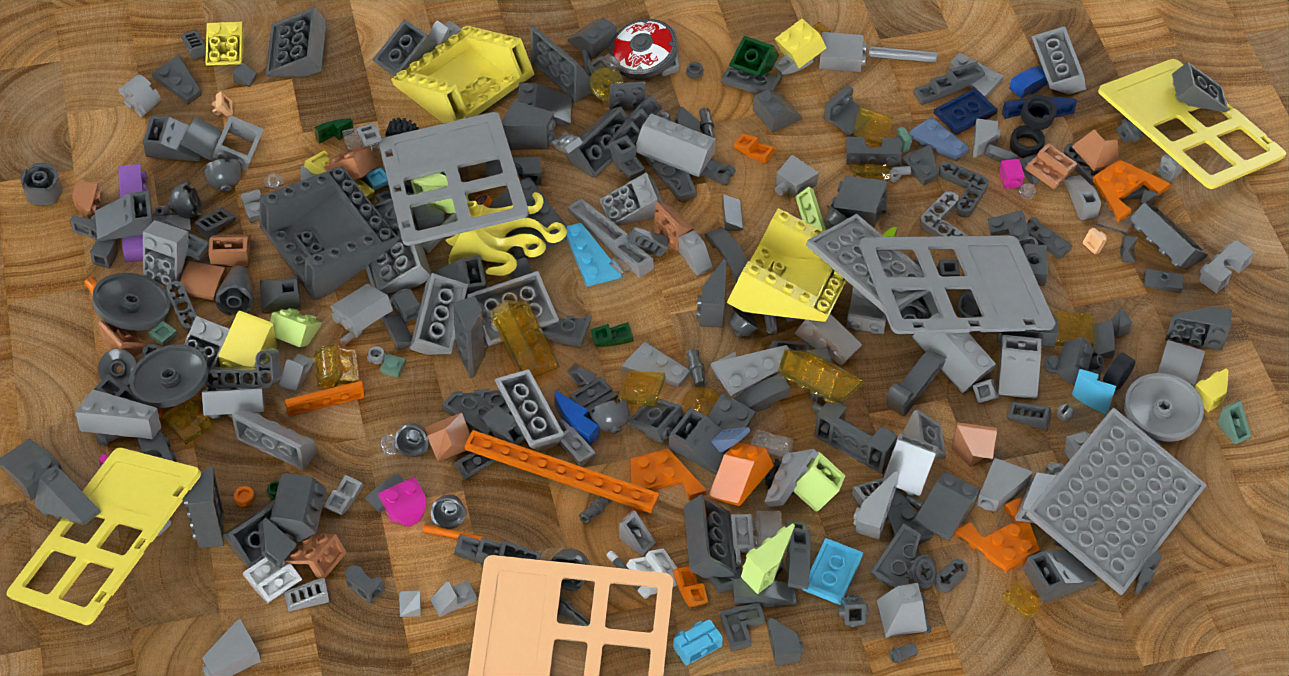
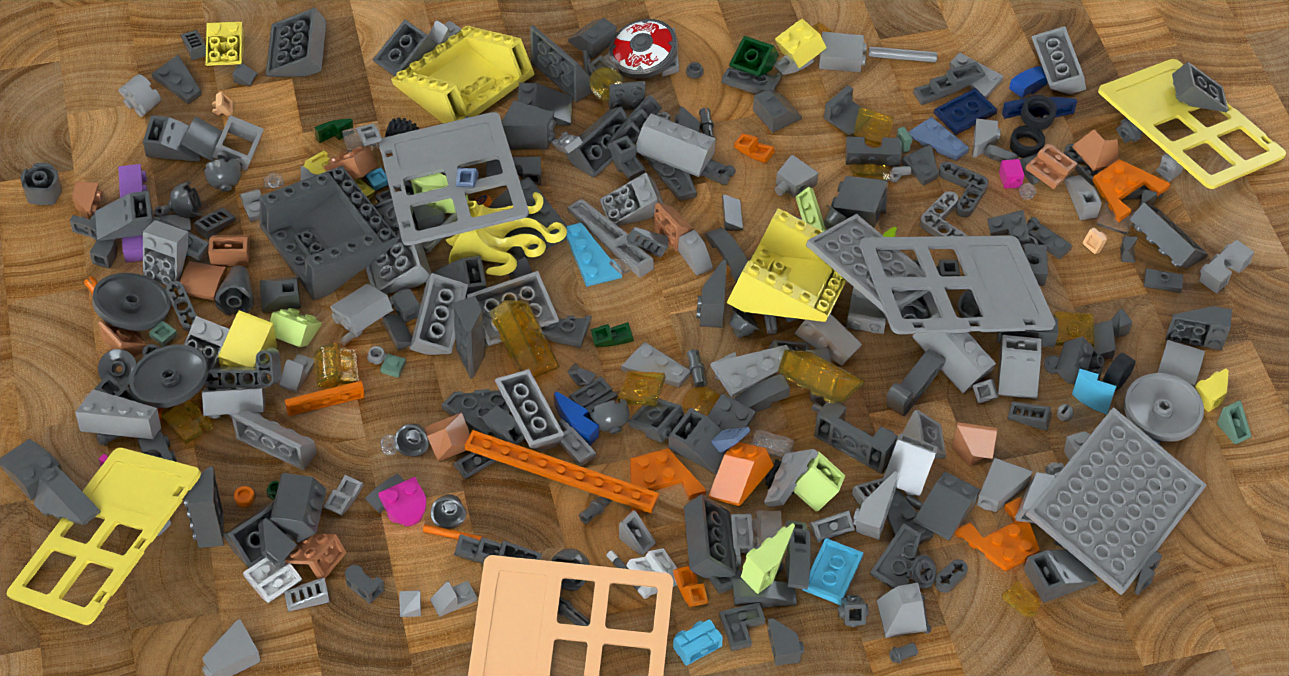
none -> sand blue slope [456,168,479,187]
none -> light grey slope [809,511,855,542]

